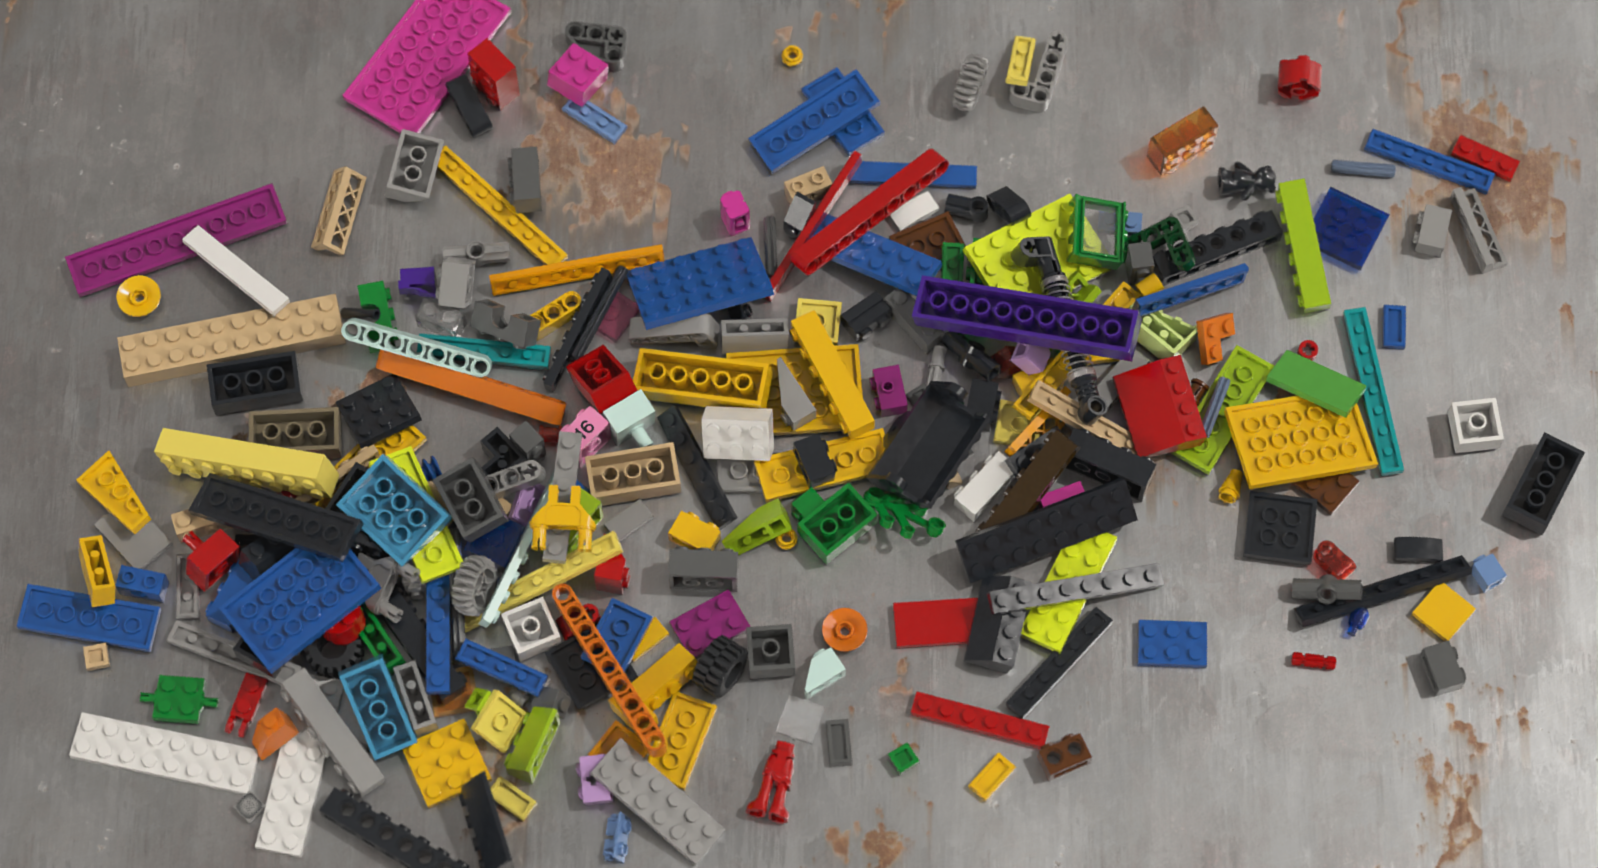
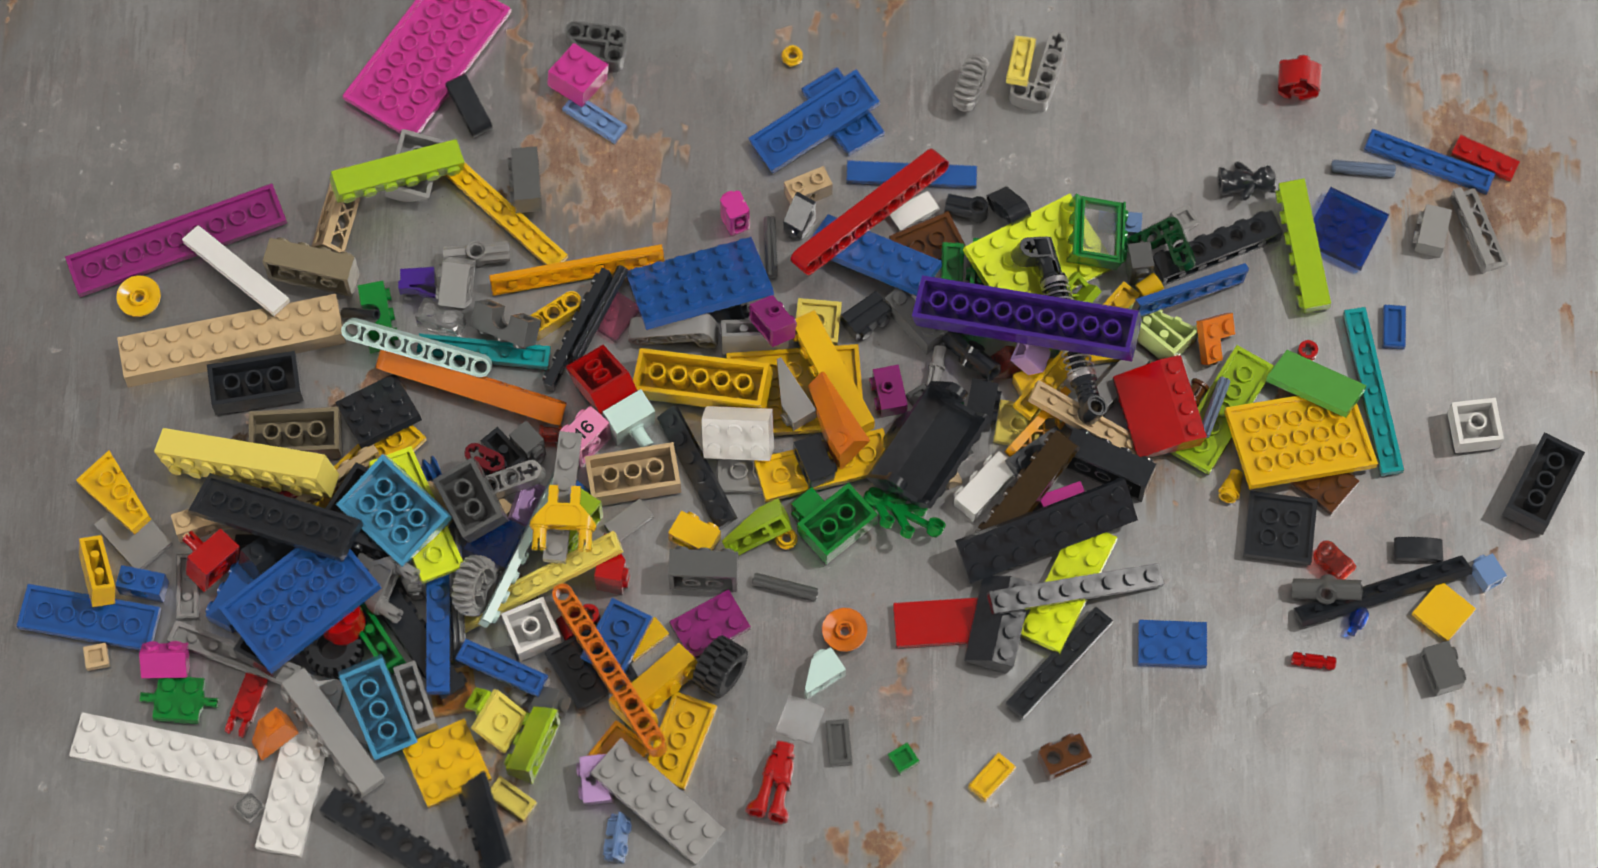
red brick [467,38,520,111] -> none
dark grey brick [746,624,795,679] -> none
red tile [764,151,862,302] -> none
red plate [910,691,1050,749] -> none
clear orange brick [1147,106,1219,176] -> none
none -> dark pink brick [139,641,190,678]
none -> dark tan brick [262,237,360,297]
none -> lime brick [329,139,465,203]
none -> dark red beam [464,443,505,474]
none -> magenta brick [749,295,797,347]
none -> dark grey axle [752,573,819,601]
none -> orange wedge [808,372,870,469]

